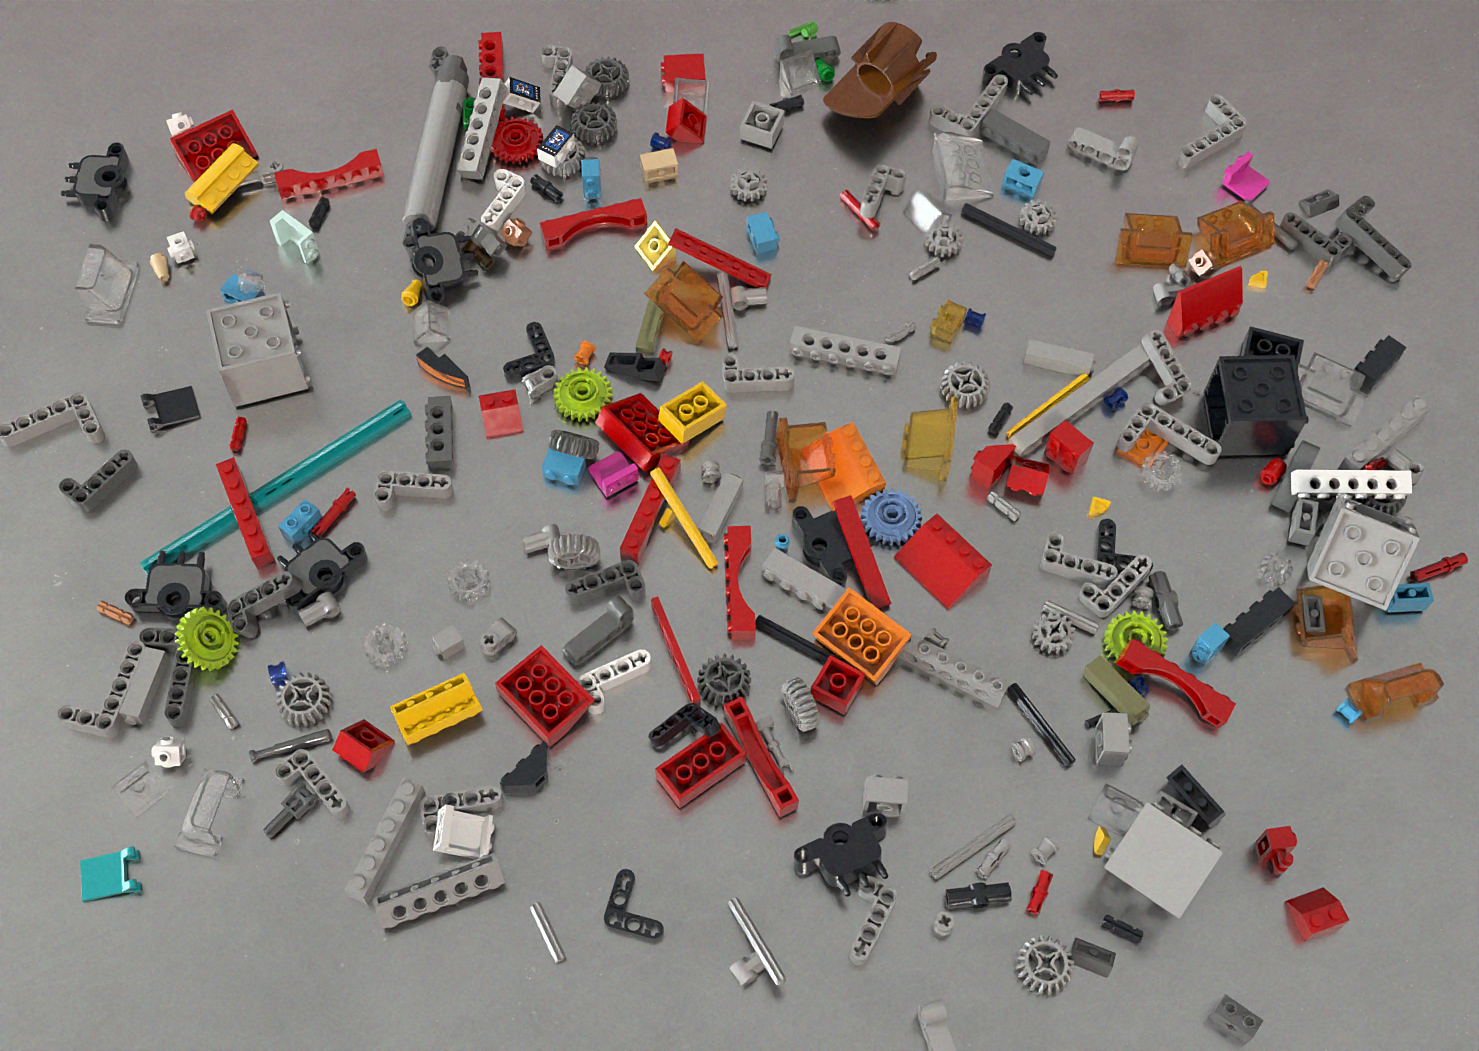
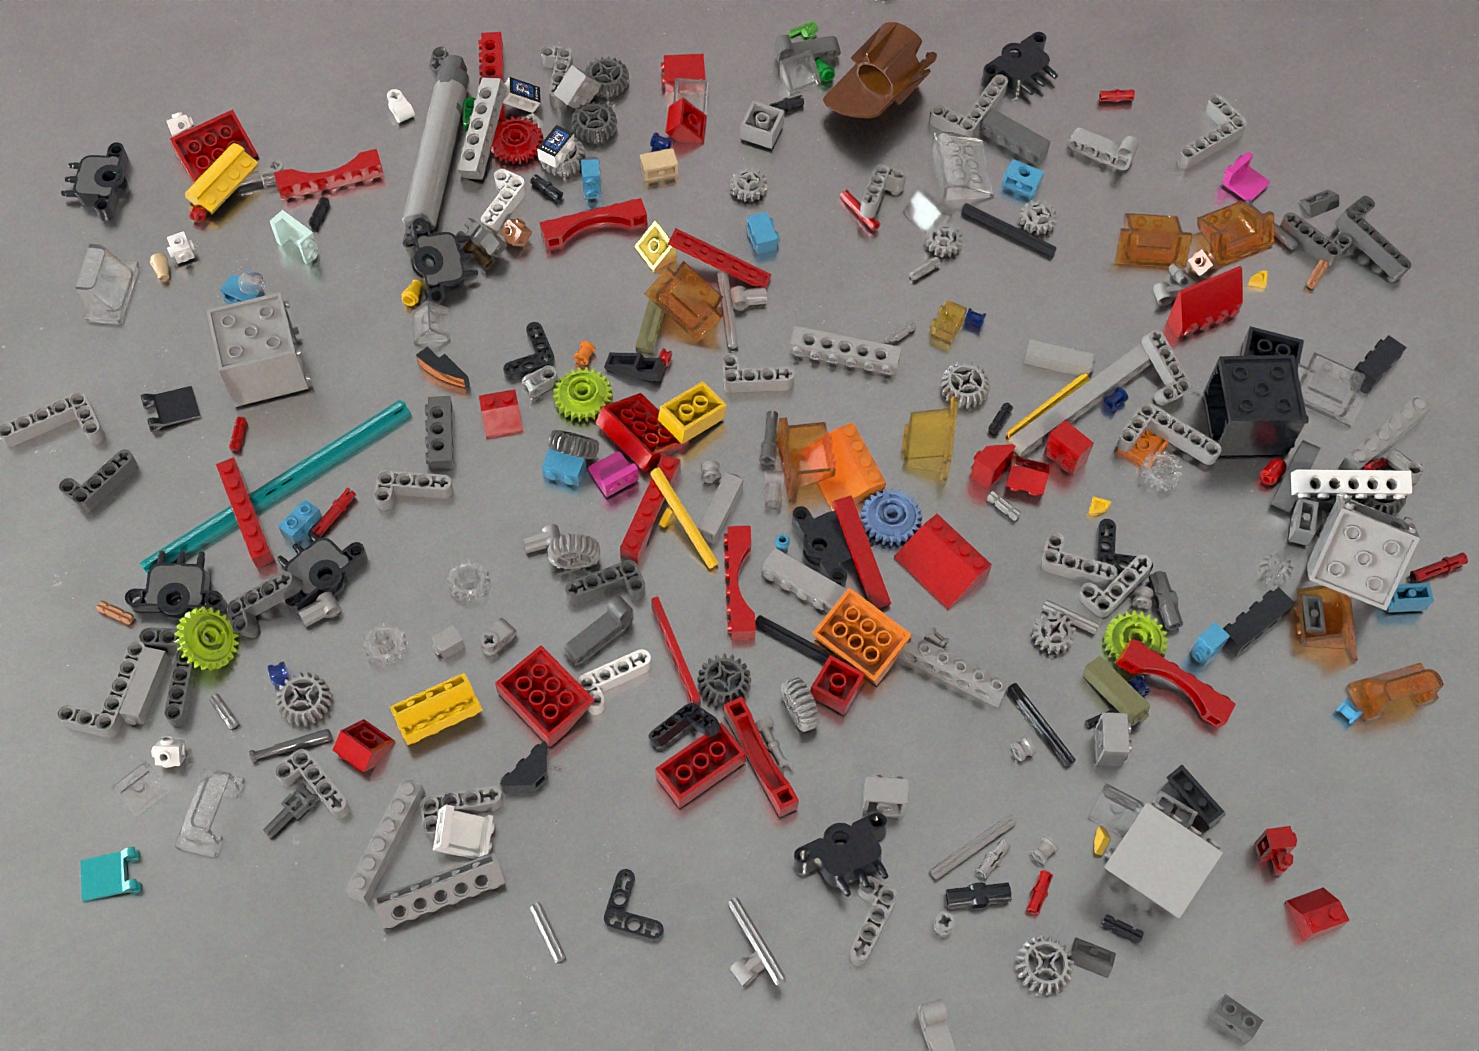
none -> white piece [387,89,415,123]

